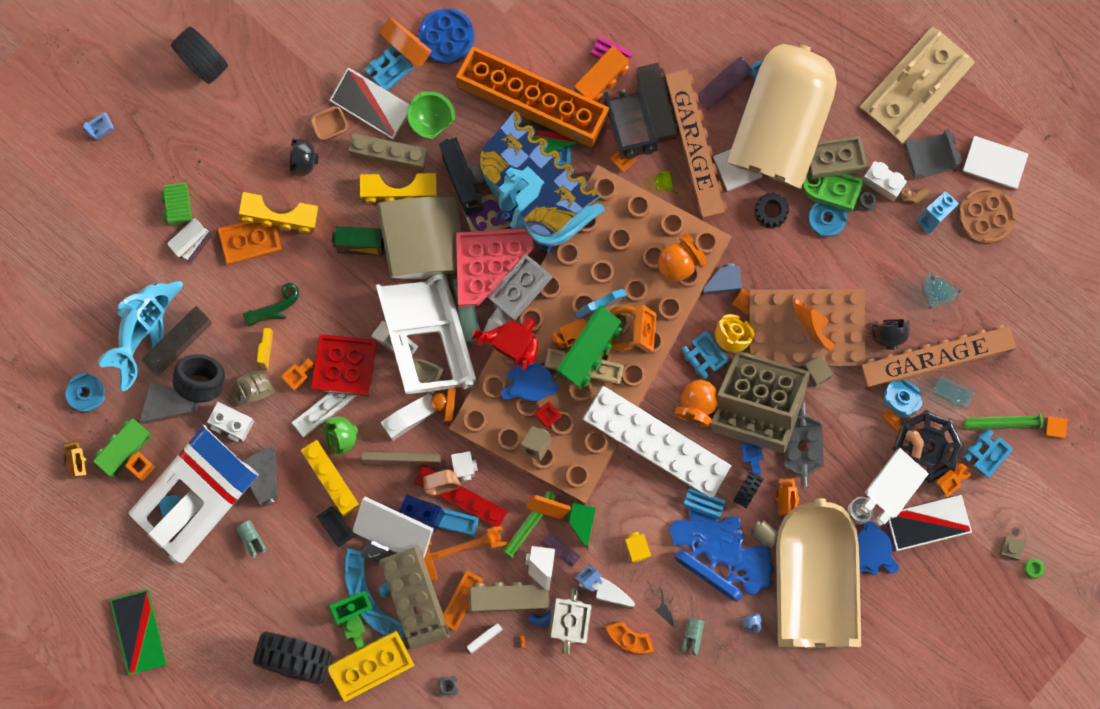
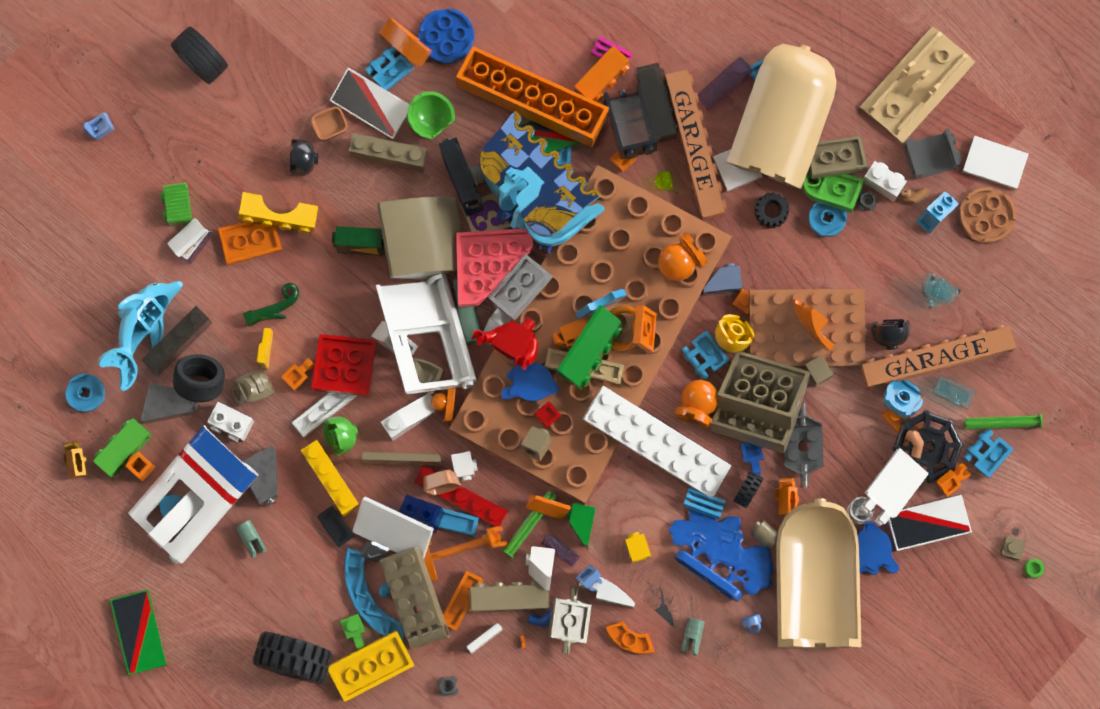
green slope [325,590,373,624] -> none
yellow arch [360,173,437,204] -> none
orange tile [1045,416,1068,439] -> none

